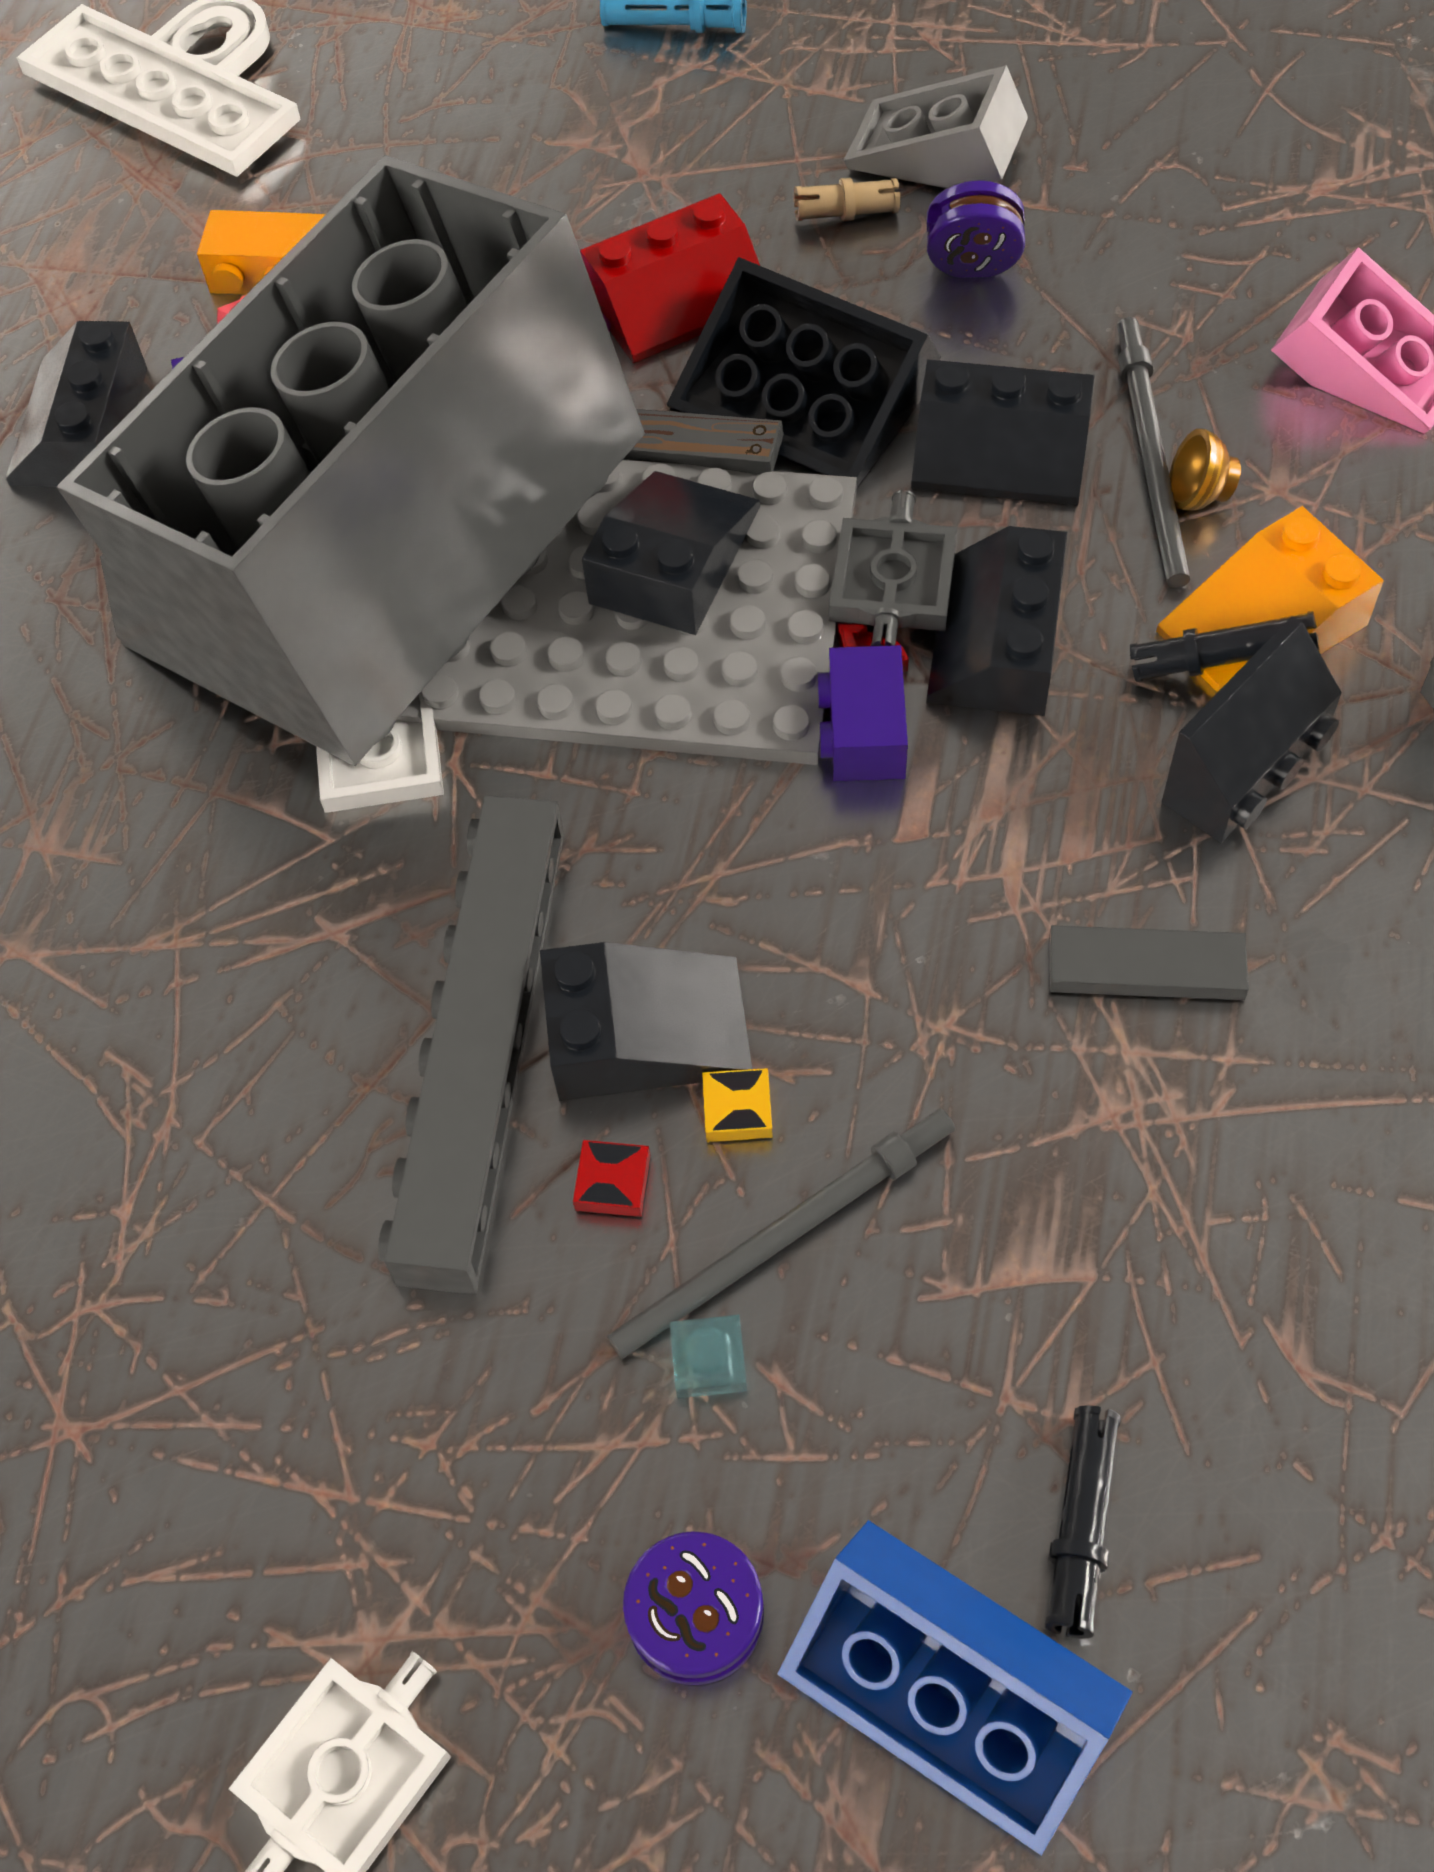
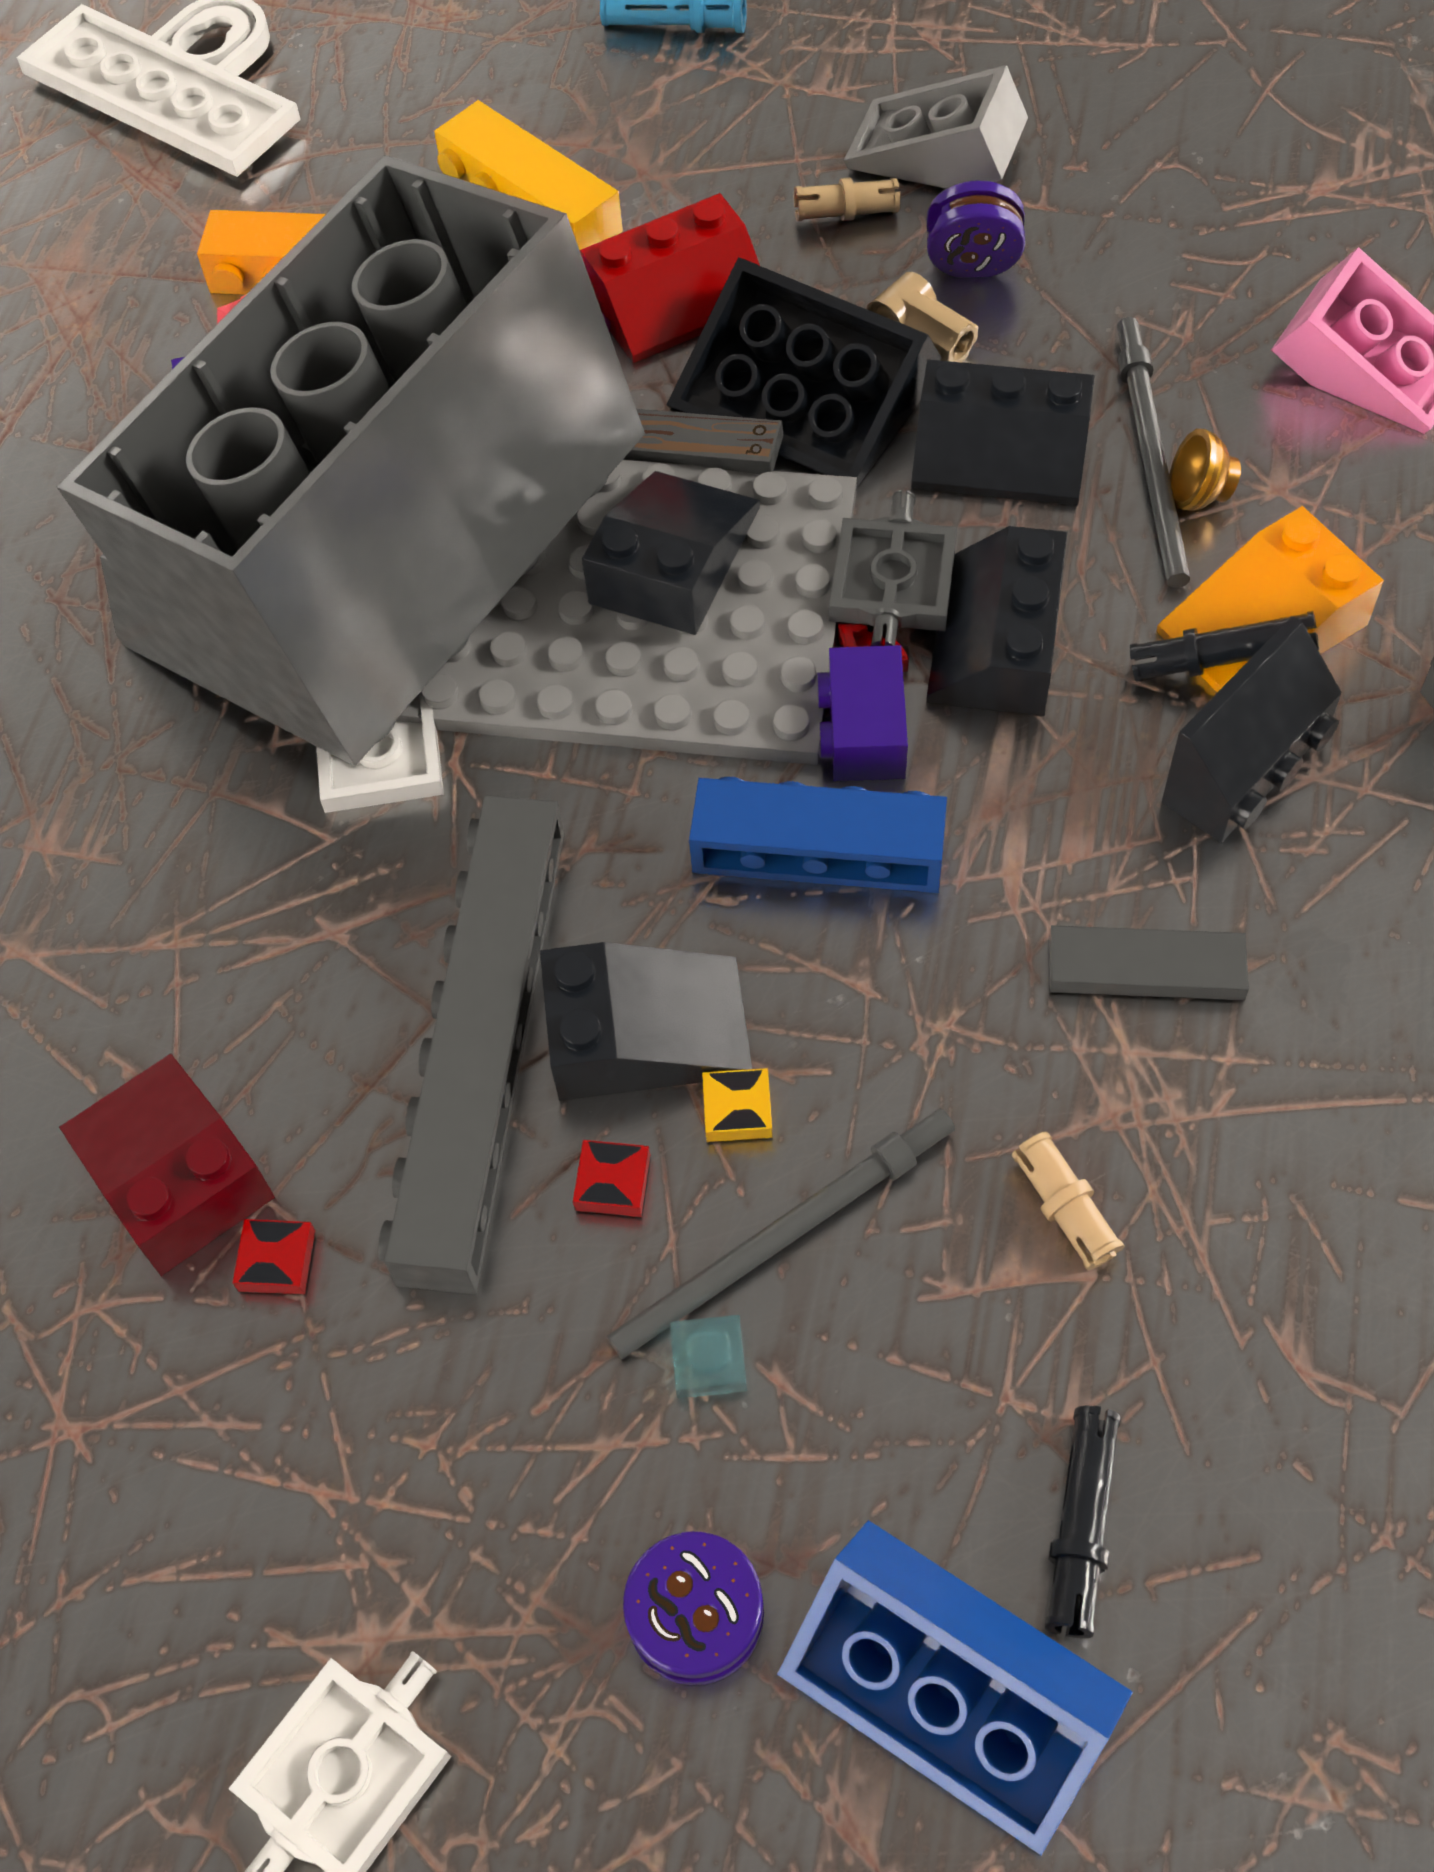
black slope [6,321,147,487] -> none
none -> dark red slope [59,1053,275,1276]
none -> red tile [232,1219,315,1295]
none -> yellow brick [434,100,623,250]
none -> blue brick [689,777,947,893]
none -> tan piece [866,272,978,362]
none -> tan pin [1012,1132,1125,1271]

